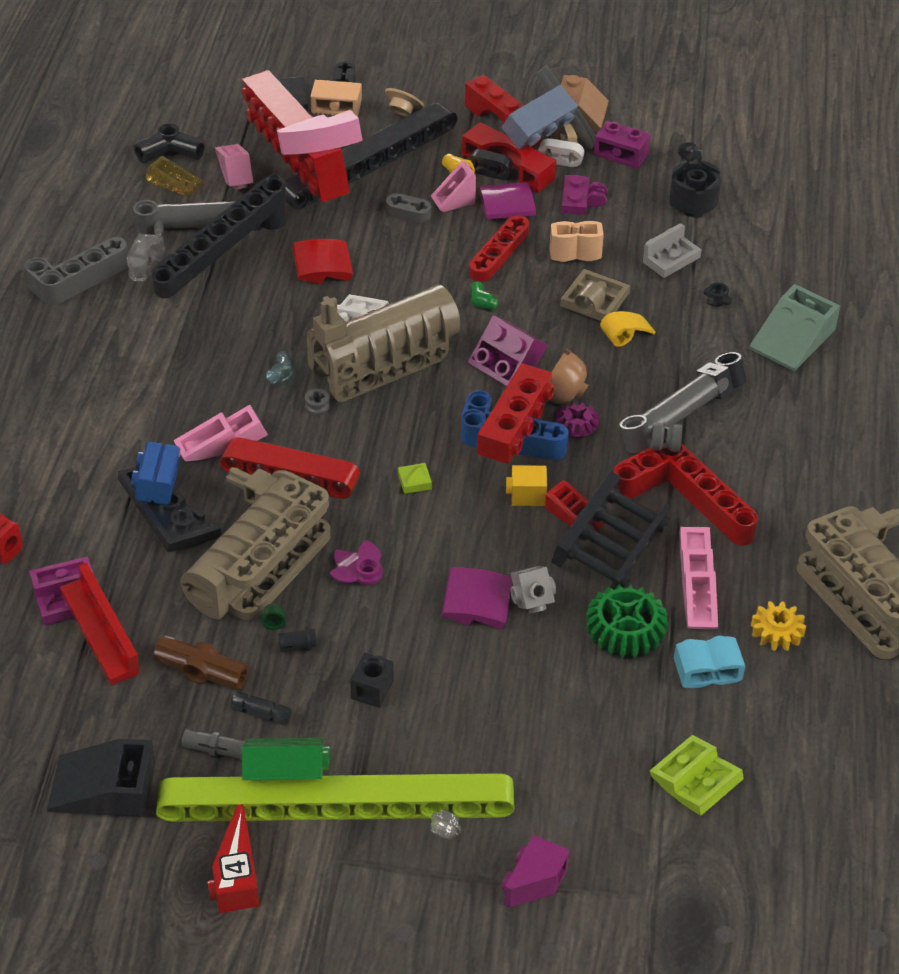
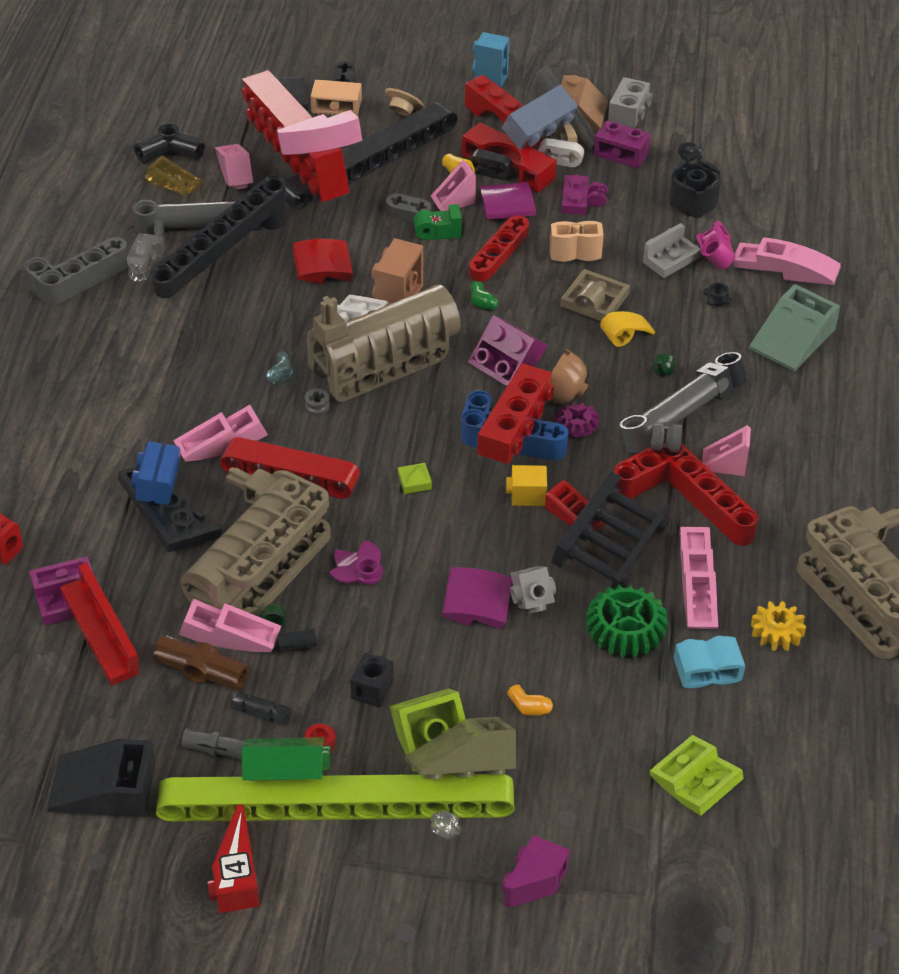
none -> bright pink slope [179,599,281,652]
none -> red tile [304,724,336,753]
none -> nougat brick [372,238,423,303]
none -> lime slope [390,688,466,772]
none -> olive slope [405,717,516,779]
none -> green leg [413,204,462,240]
none -> dark azure brick [472,32,509,88]
none -> light orange arm [507,685,553,716]
none -> light grey brick [608,77,652,128]
none -> dark green hinge [653,354,675,377]
none -> dark pink piece [696,220,735,270]
none -> bright pink slope [702,425,751,476]
none -> bright pink slope [733,237,841,285]

